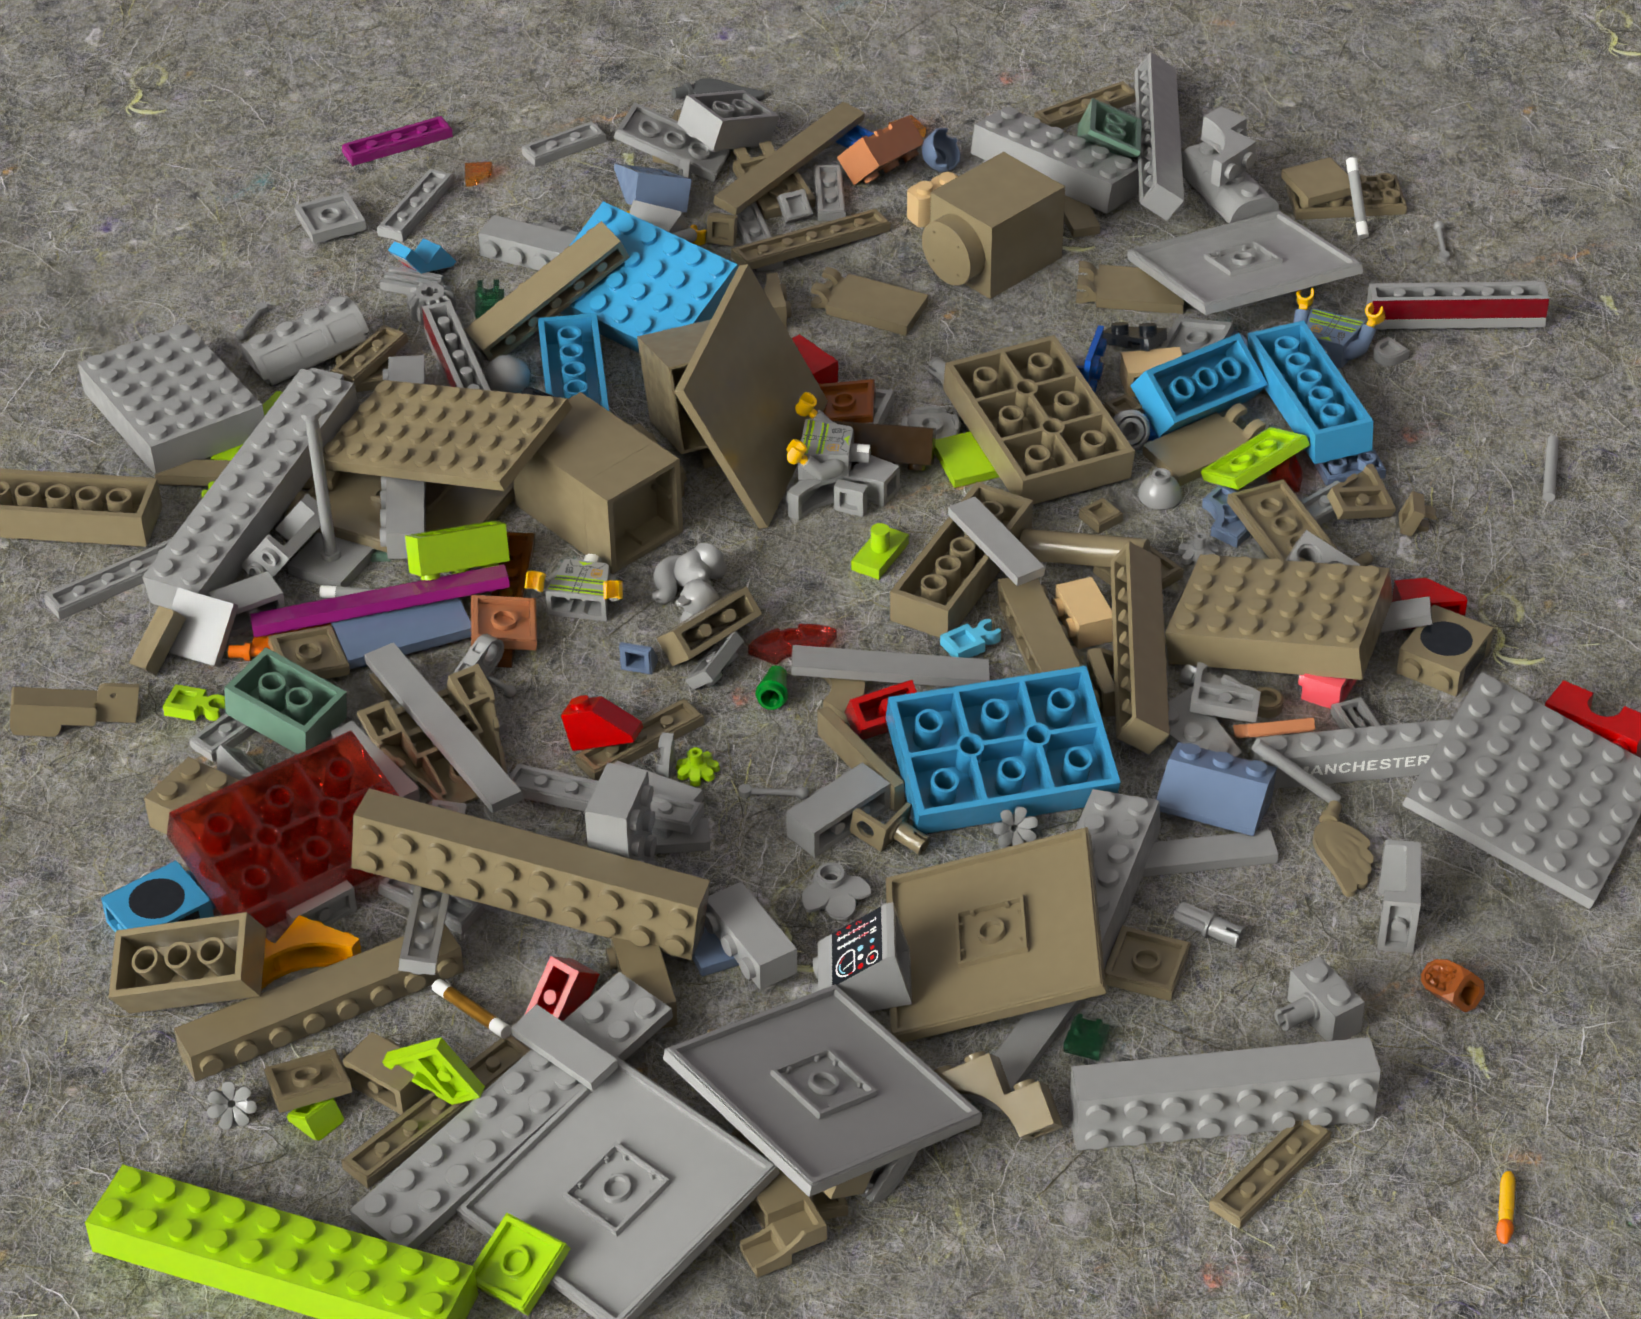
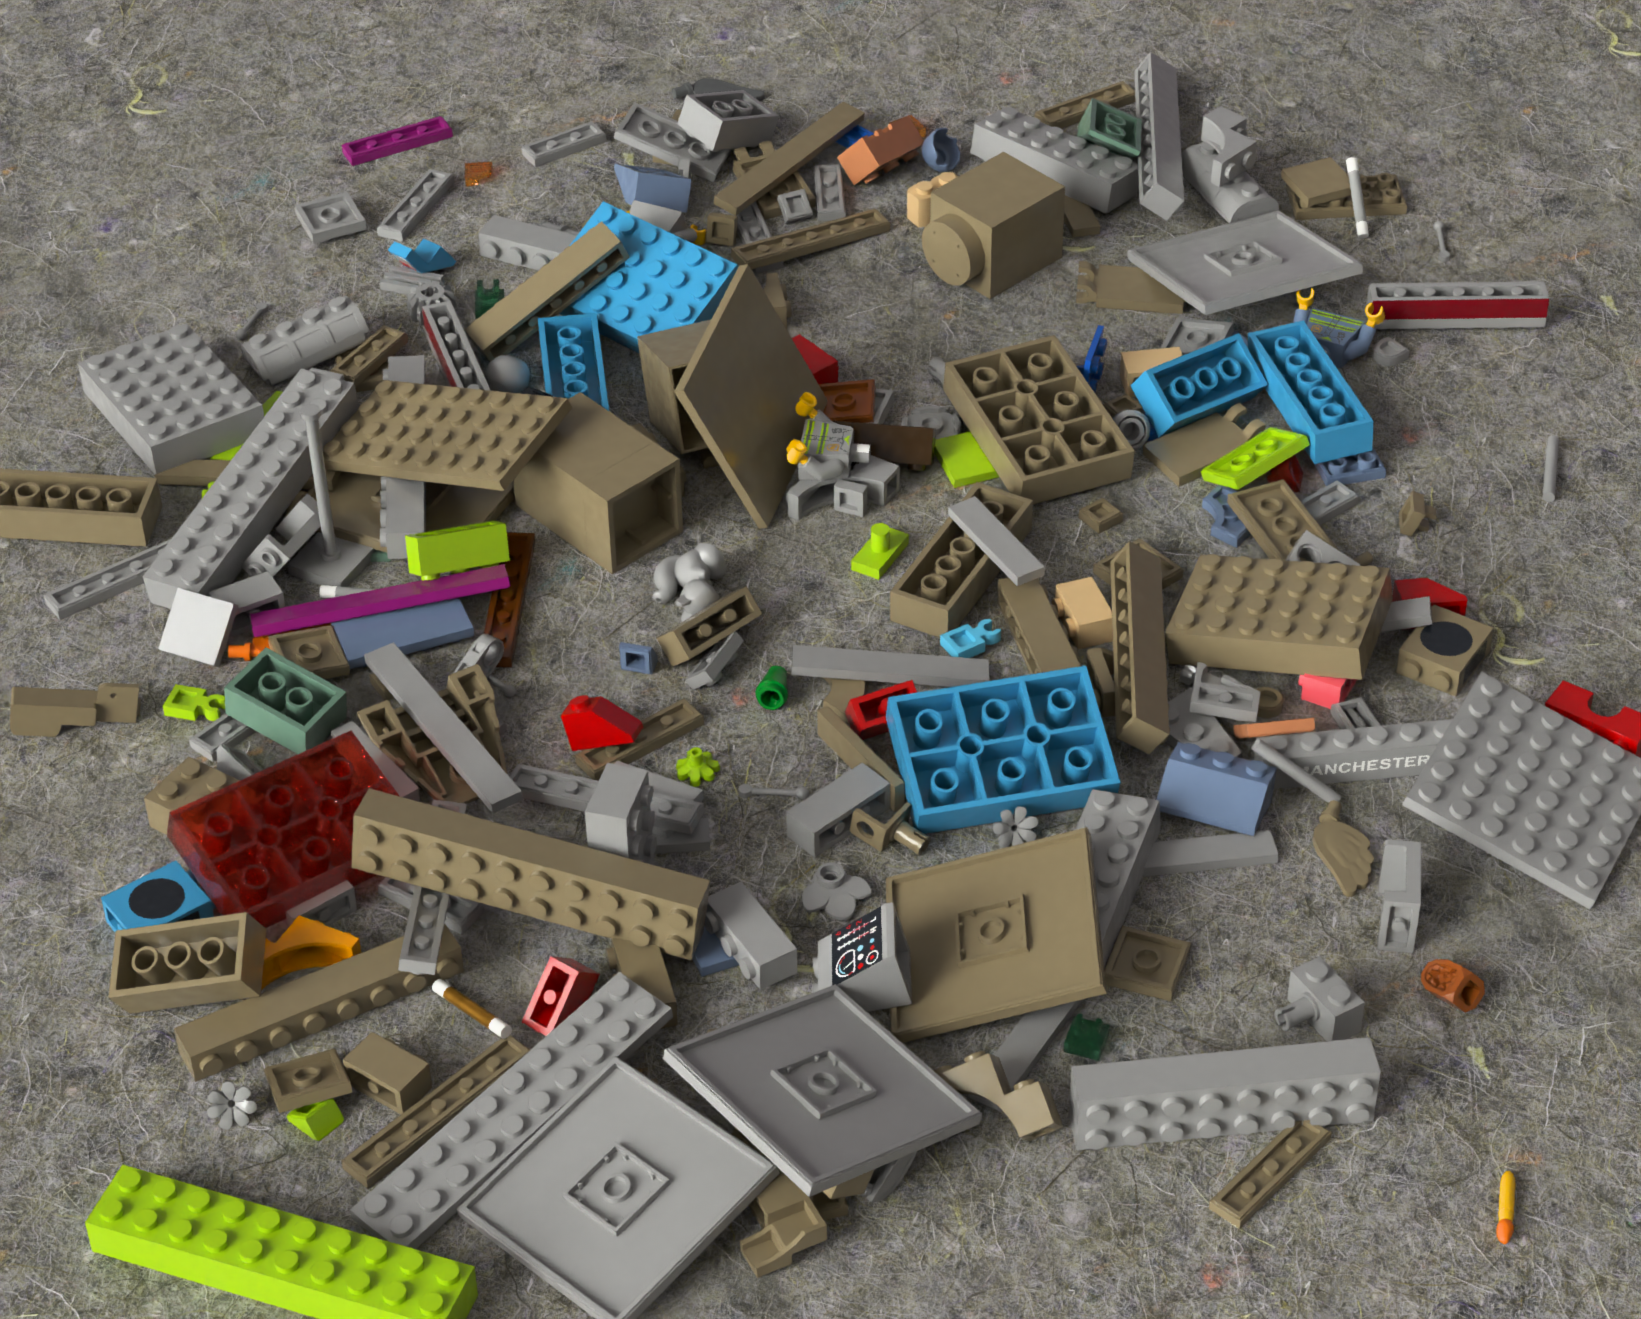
dark tan slope [129,606,186,676] -> none
lime wing [382,1037,485,1105] -> none
nougat tile [471,595,537,651] -> none
lime tile [472,1213,571,1316] -> none
light grey tile [511,1004,619,1091] -> none
light grey torso [524,554,624,622] -> none
light grey tile [656,732,675,778] -> none
clear red tile [748,624,837,665] -> none
dark tan tile [811,266,928,336] -> none
dark tan brick [1020,529,1151,567] -> none
black wing [1103,322,1167,351] -> none
light grey brick [1138,468,1182,510] -> none
light grey axle [1174,902,1246,948] -> none
light grey plant [1178,532,1219,566] -> none
dark tan wing [1327,464,1396,520] -> none

